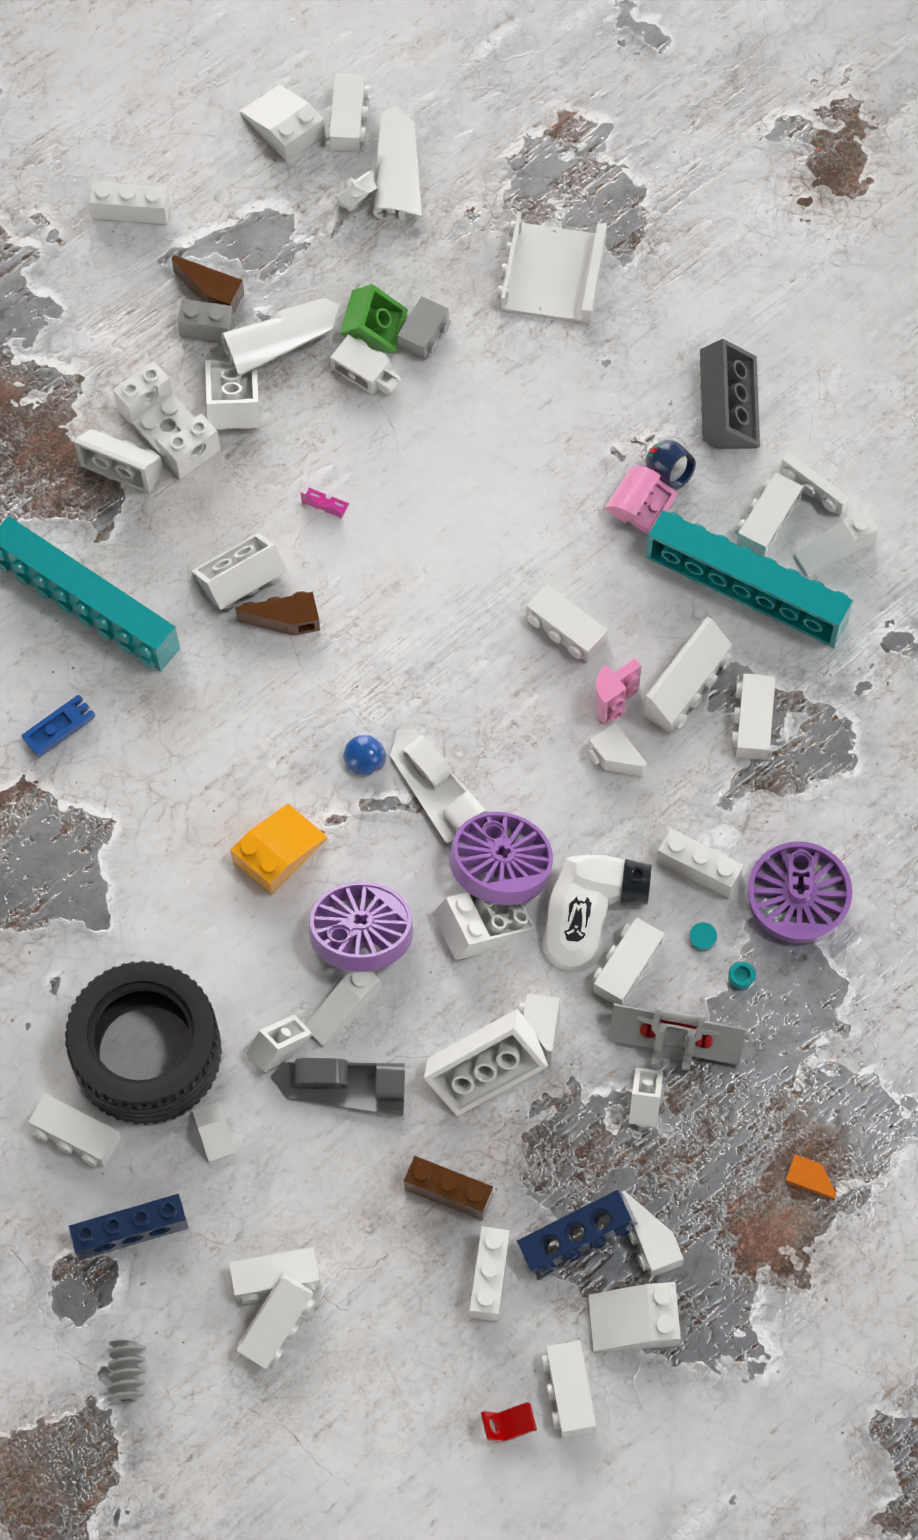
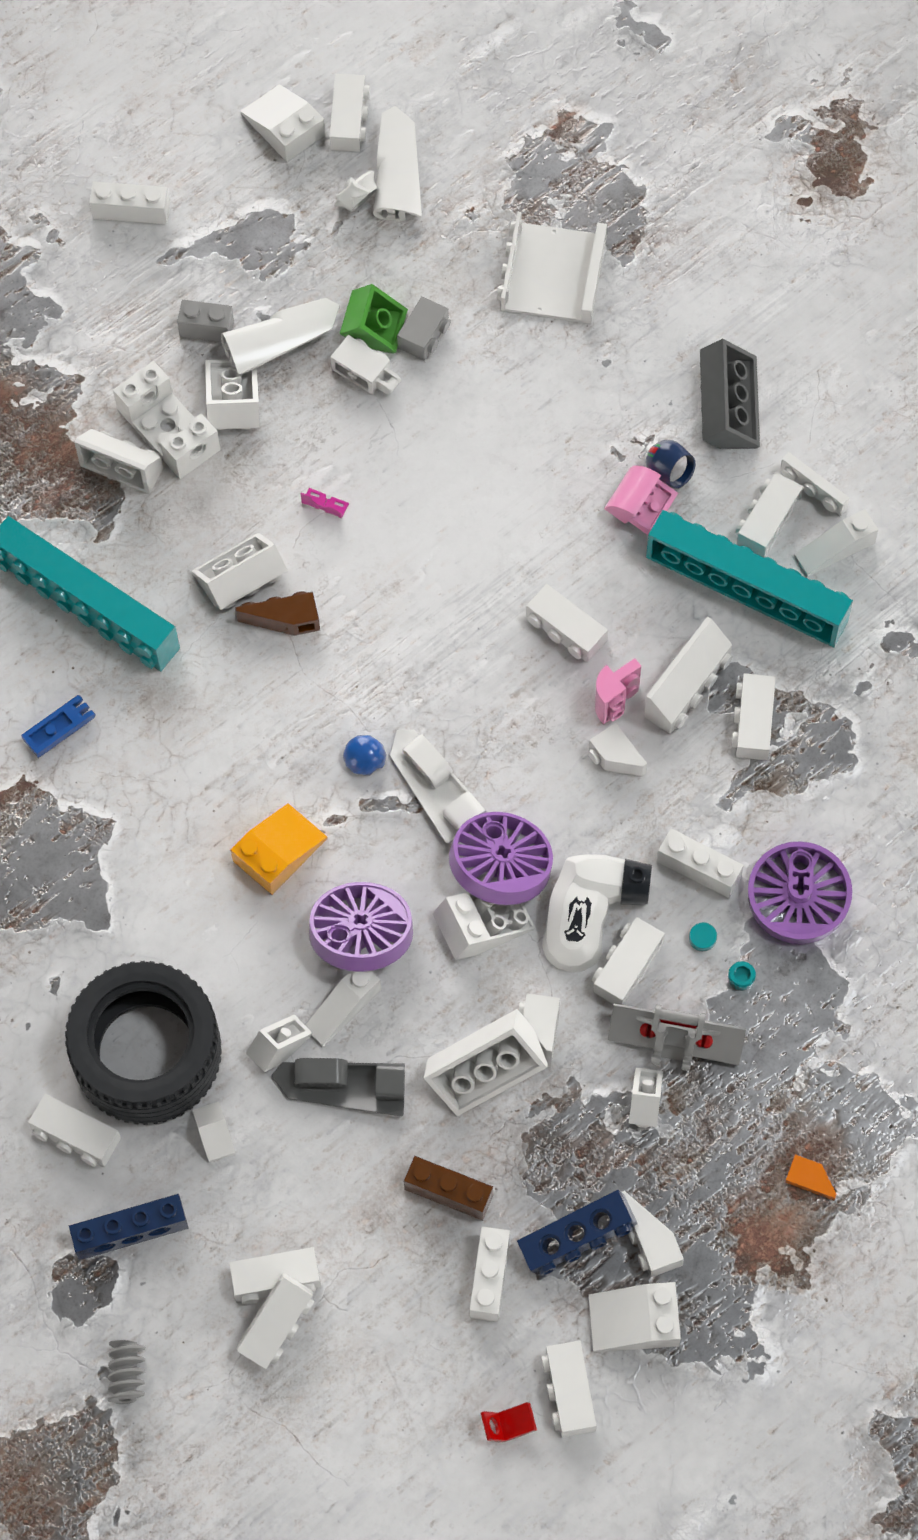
reddish brown slope [172,255,245,315] -> none

